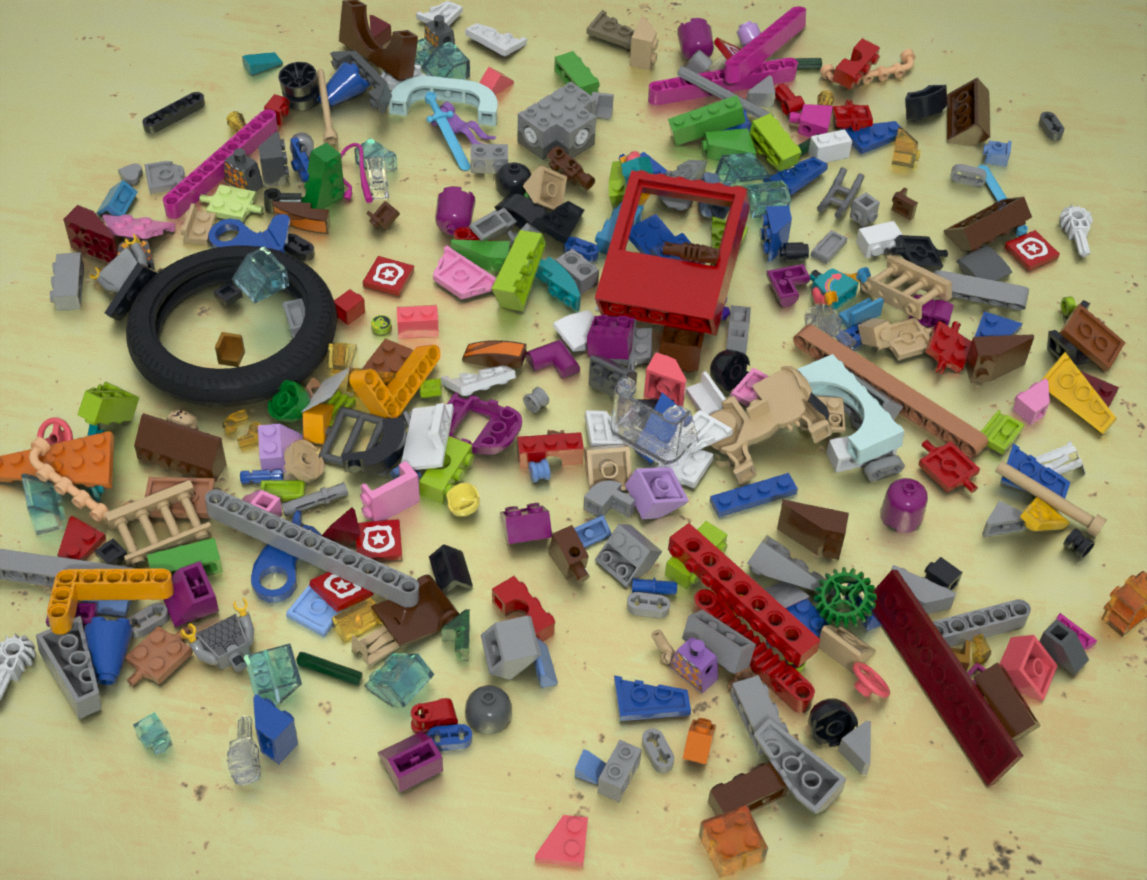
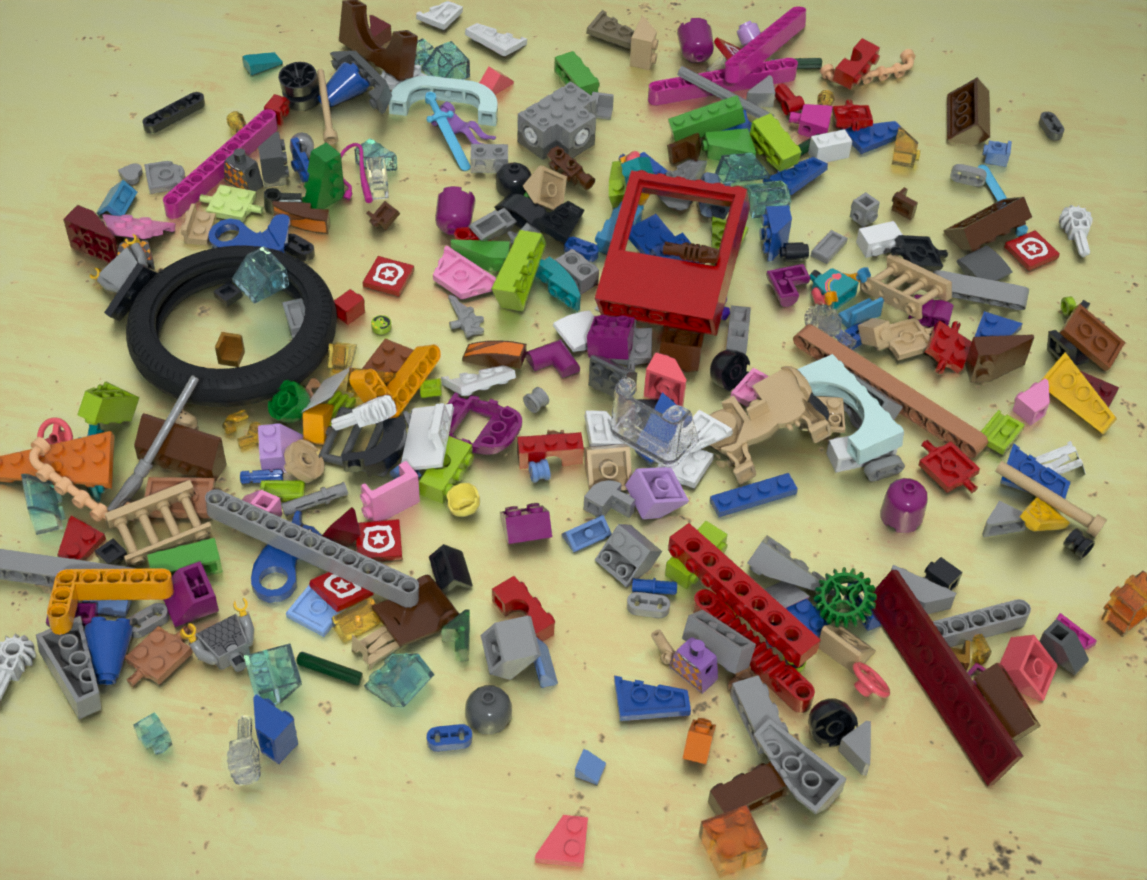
light grey brick [50,252,84,311] -> none
magenta slope [377,732,443,793] -> none
coral slope [397,305,439,339] -> none
red piece [411,698,458,734] -> none
dark grey torso [424,15,457,61] -> none
reddish brown torso [548,525,590,583] -> none
light grey brick [597,740,642,803] -> none
light grey beam [642,728,675,773] -> none
light grey piece [686,50,713,74] -> none
white panel [686,371,726,415] -> none
reddish brown slope [777,499,849,560] -> none
flat silver piece [817,167,865,219] -> none
black brick [905,85,947,121] -> none
none -> light grey piece [107,376,199,511]
none -> white gear [331,395,397,431]
none -> light grey piece [448,295,484,338]
none -> reddish brown slope [667,133,701,164]

